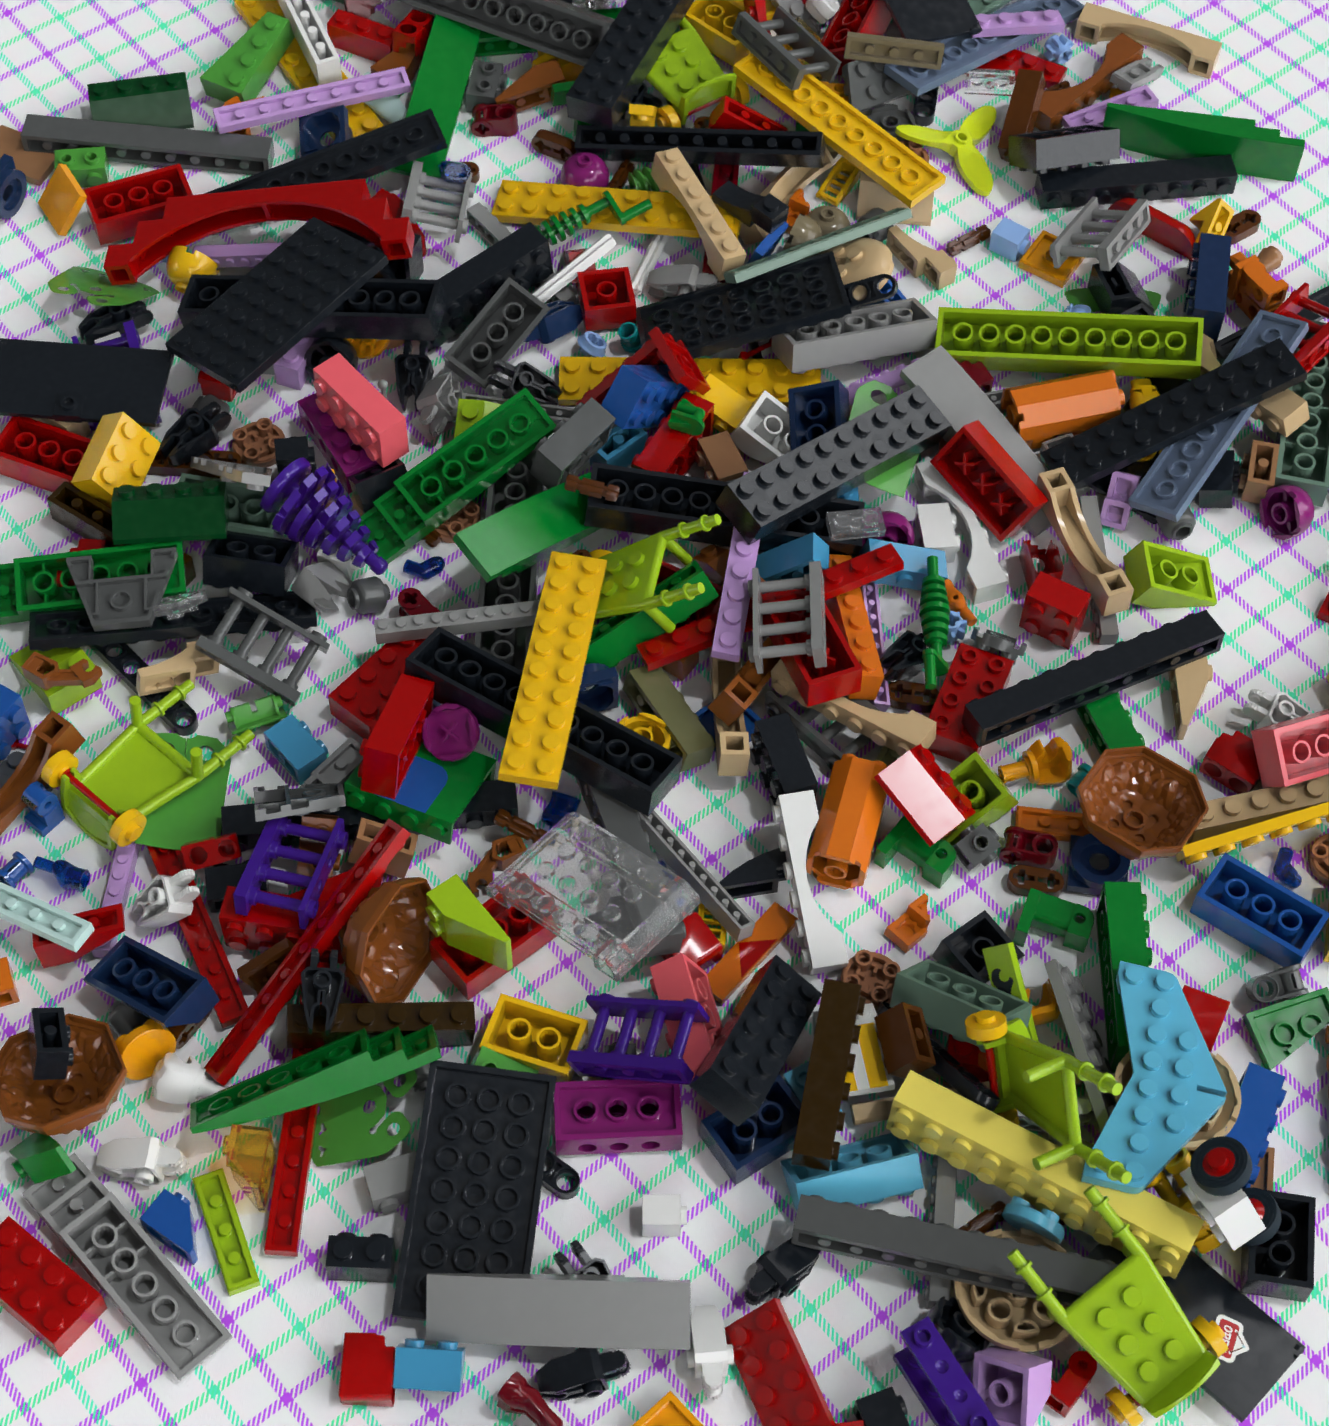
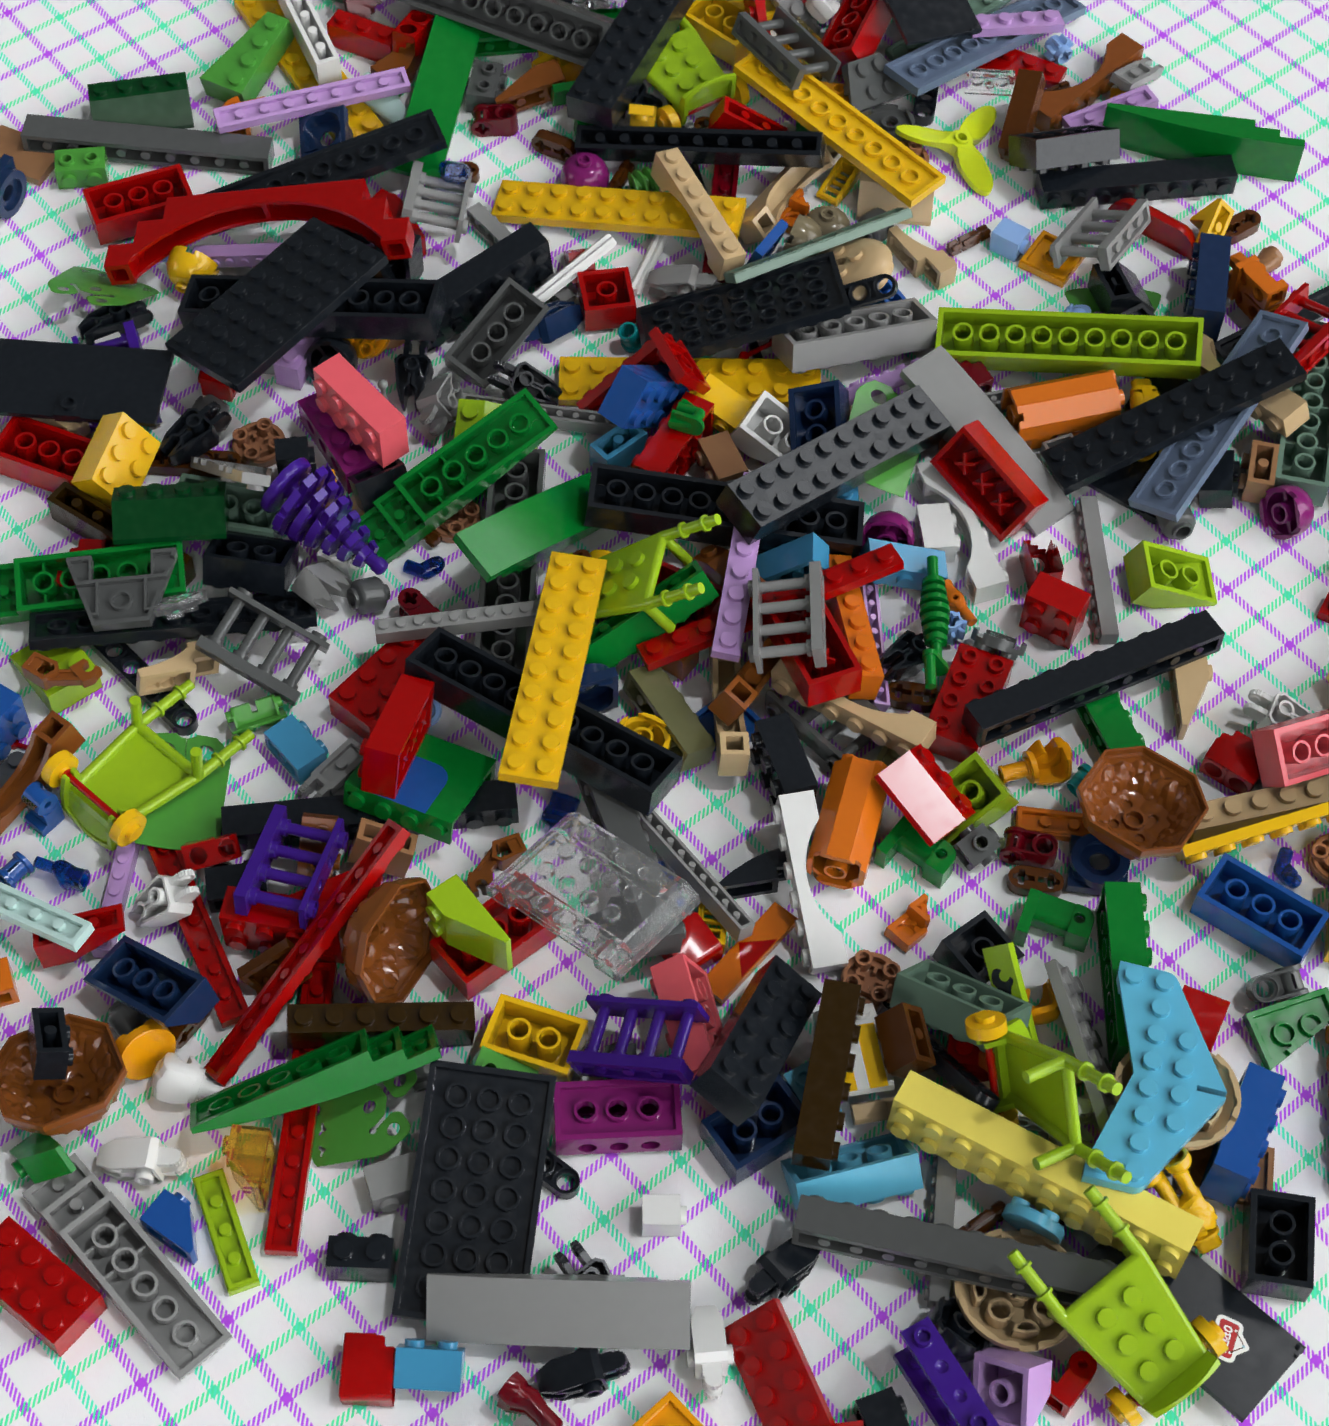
light orange tile [38,163,87,236] -> none
dark grey wing [253,783,346,822] -> none
black hinge [300,948,345,1036] -> none
magenta tile [422,703,480,762] -> none
reddish brown axle [493,809,549,847] -> none
dark grey brick [529,397,616,489] -> none
green piece [535,191,653,245] -> none
reddish brown axle [565,474,620,502] -> none
light blue hat [577,331,607,357] -> none
black slope [712,181,789,234] -> none
clear plate [825,507,886,541] -> none
dark tan plate [844,32,945,70] -> none
tan arch [1036,467,1134,617] -> none
tan arch [1074,2,1223,79] -> none
lavender slope [1100,471,1141,531] -> none
brick [1180,1136,1281,1251] -> none

